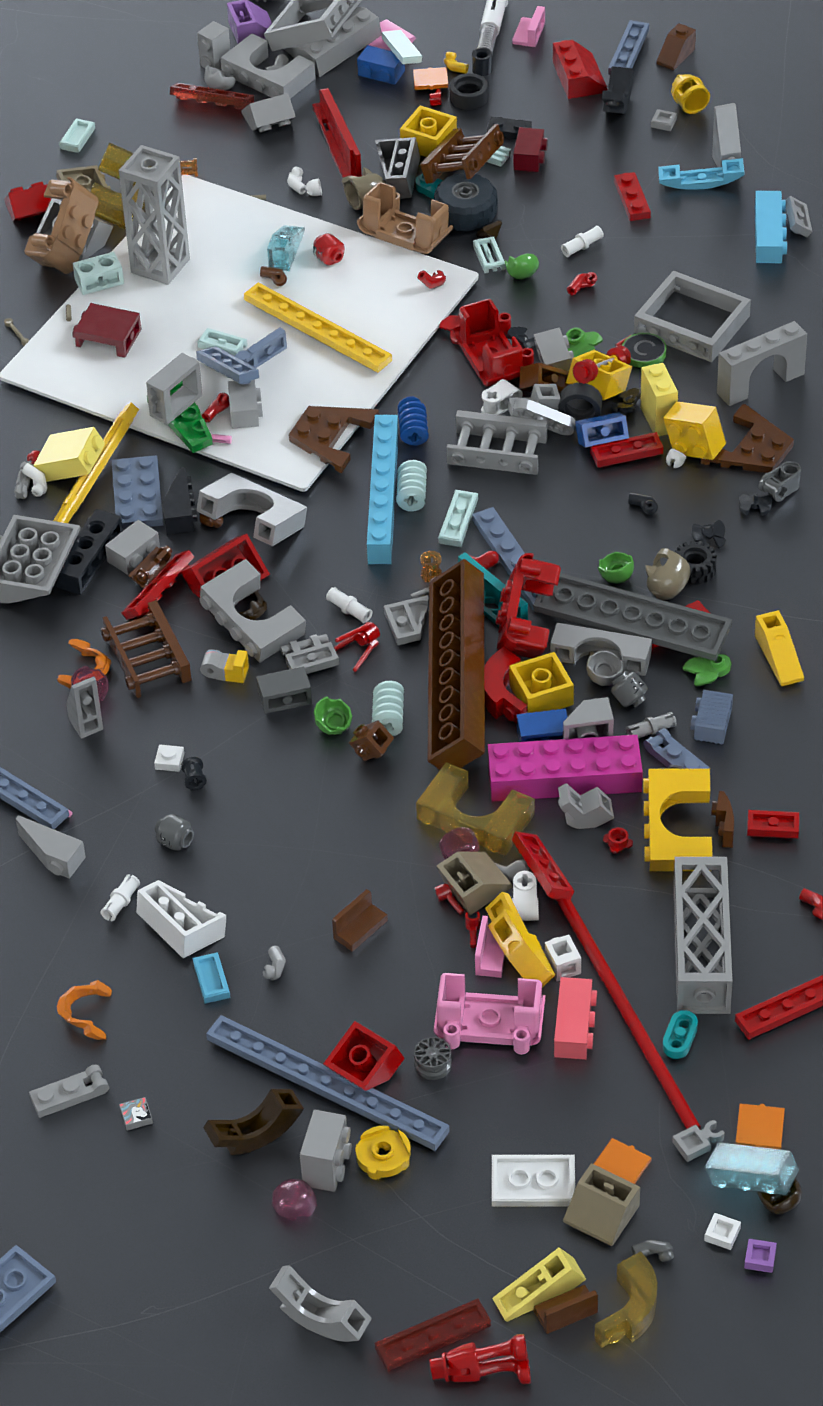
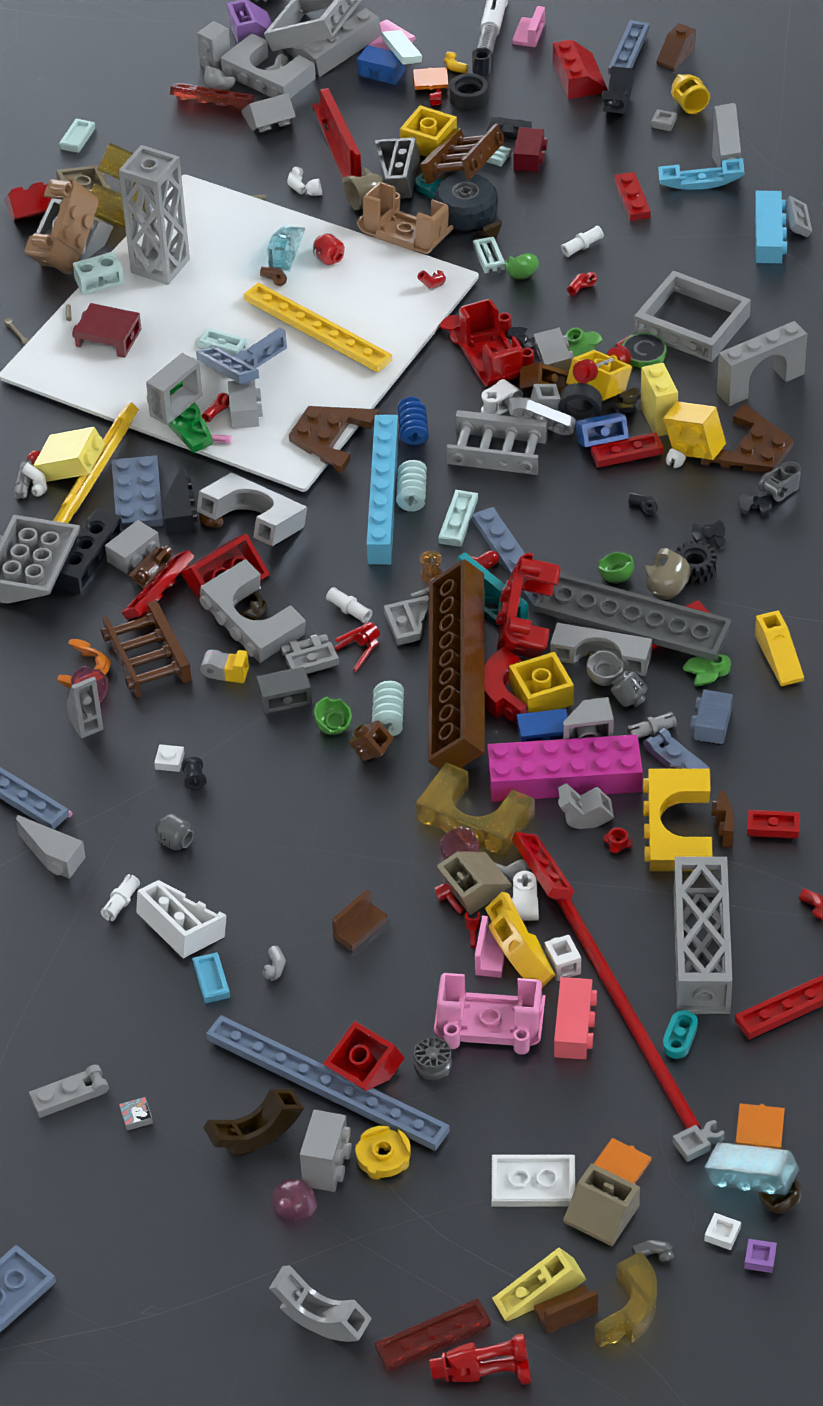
orange helmet [57,980,112,1040] -> none
clear orange bush [180,157,198,177] -> none

